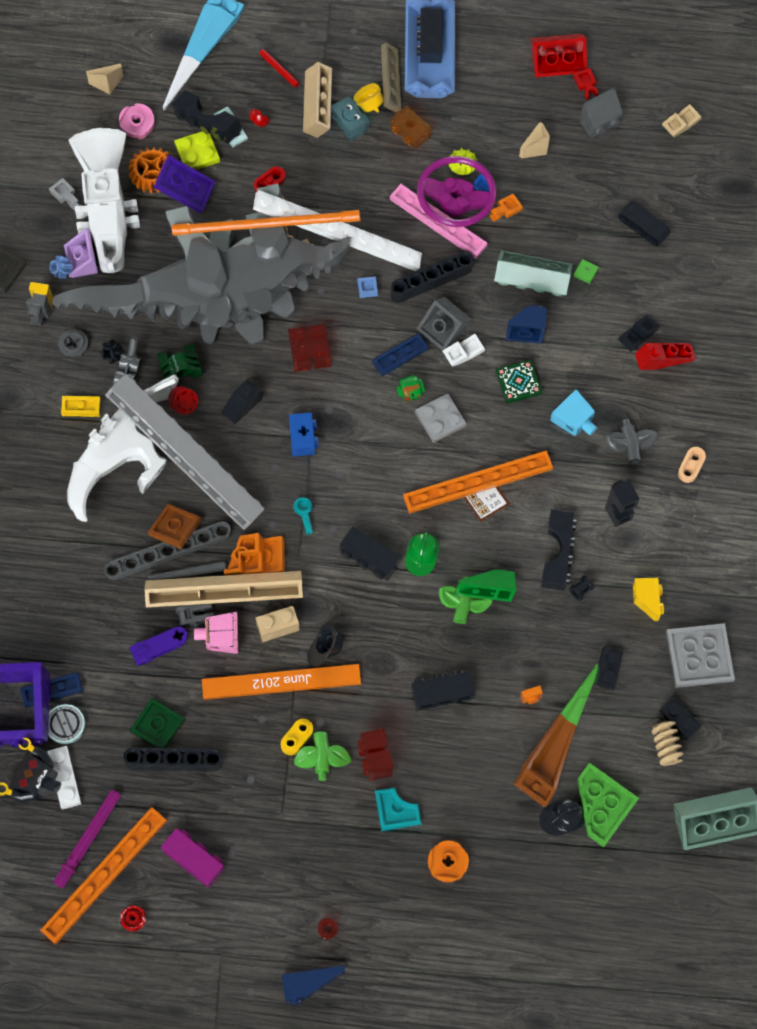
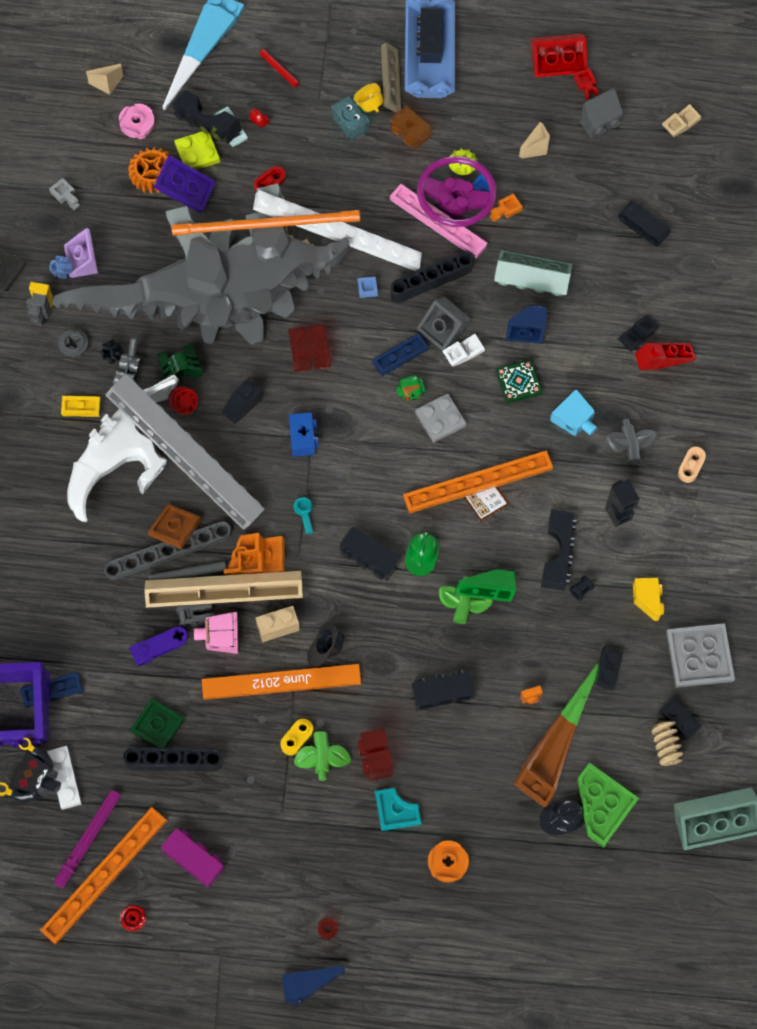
tile [48,704,86,745] -> none
white animal [68,128,140,273] -> none
tan brick [303,62,332,138] -> none
bright green tile [574,259,599,284] -> none

